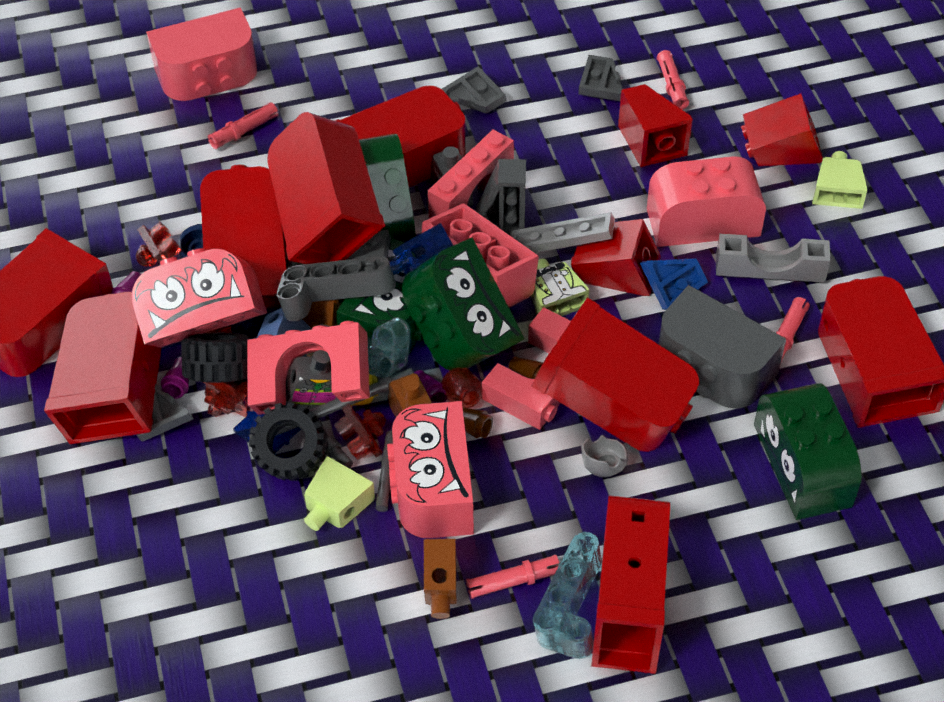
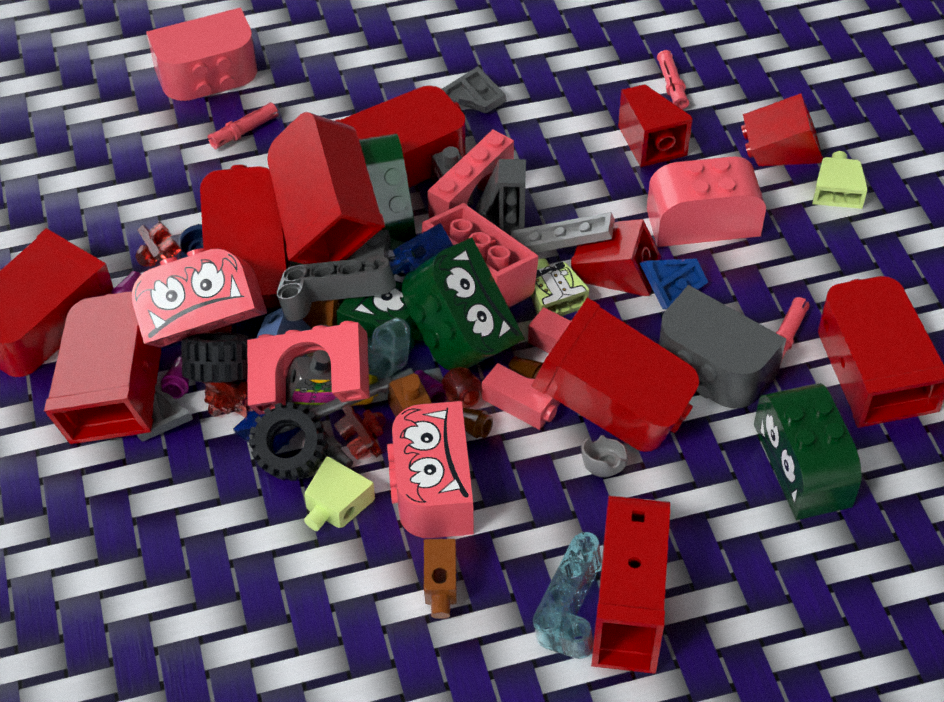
dark grey bar [376,431,393,512] -> none
coral pin [466,554,561,599] -> none
dark grey wing [579,55,623,101] -> none
light grey arch [716,234,831,282] -> none

